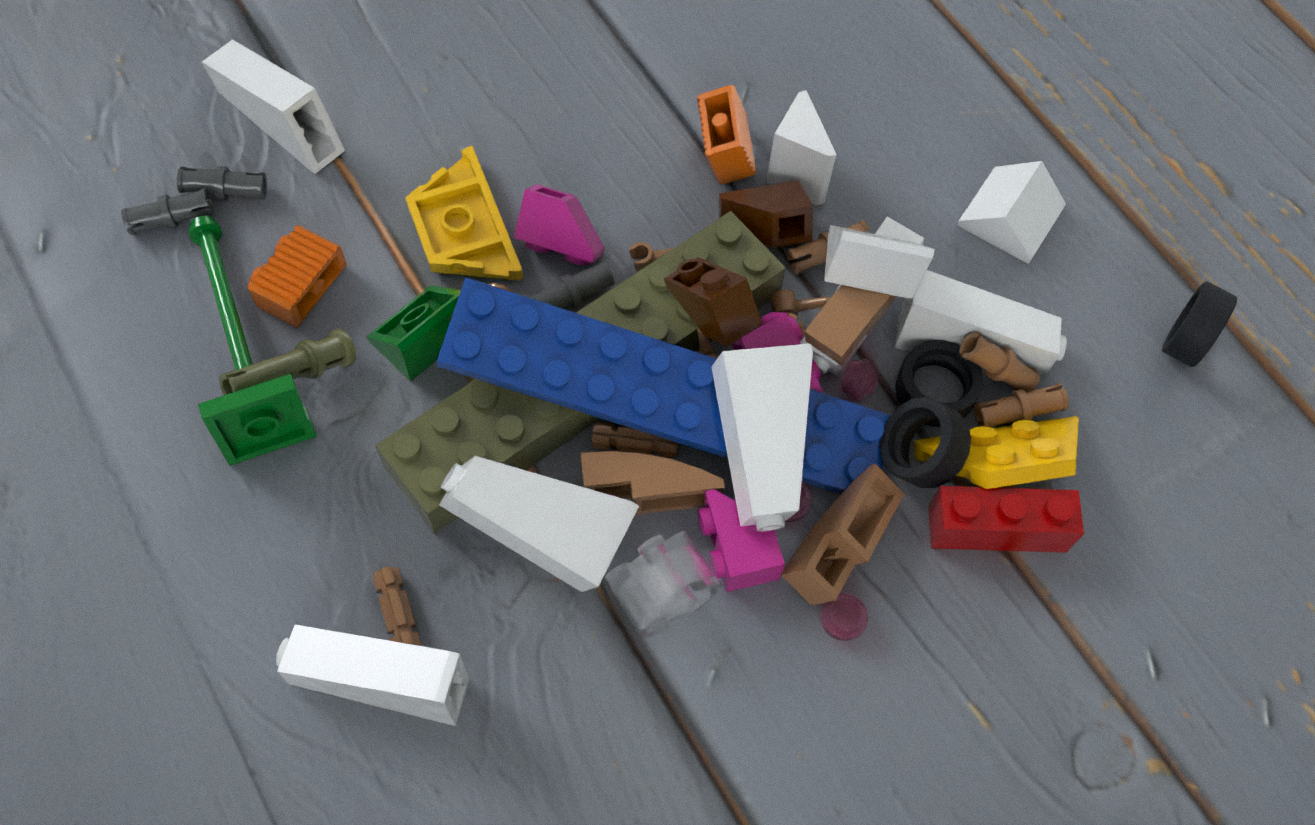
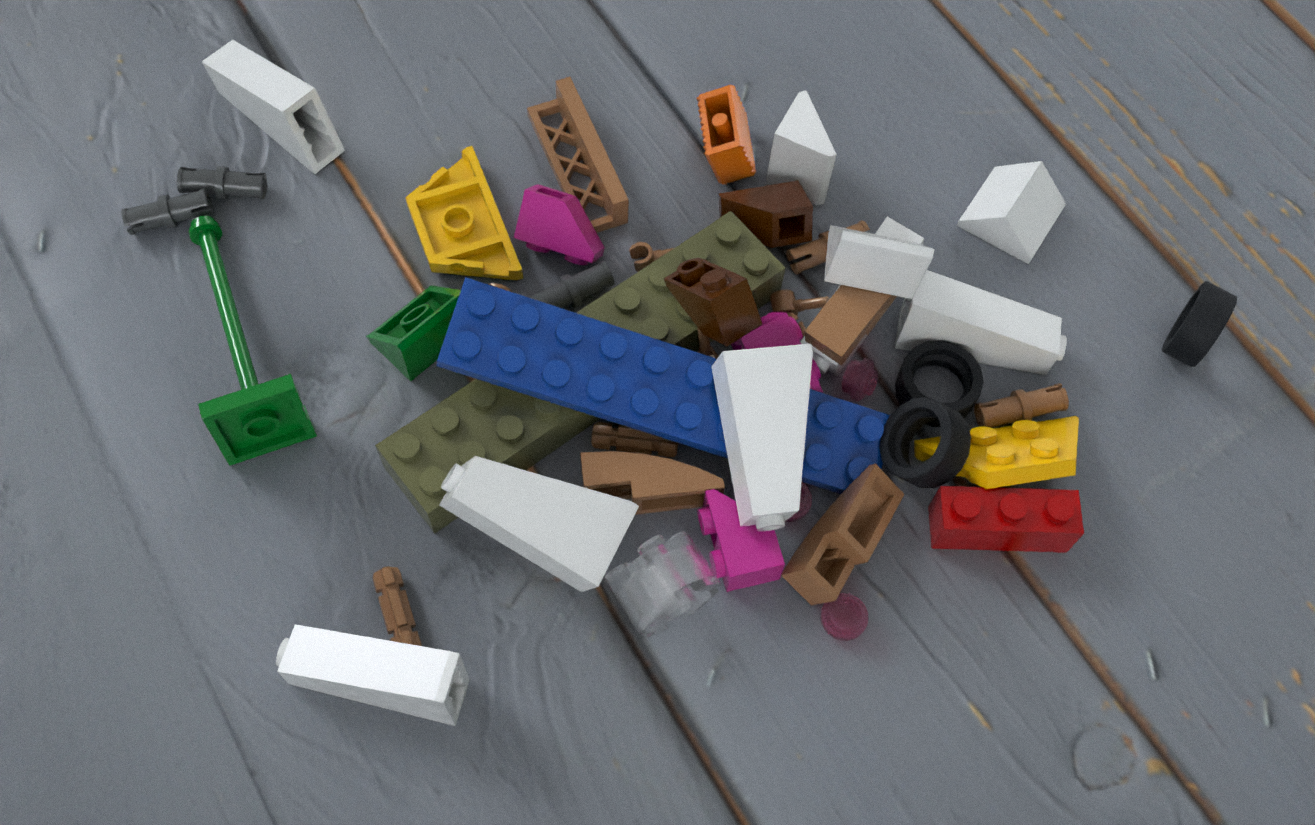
olive pin [219,329,356,395] -> none
orange brick [247,225,347,328] -> none
medium nougat pin [959,332,1040,392] -> none
none -> medium nougat fence [527,77,629,233]

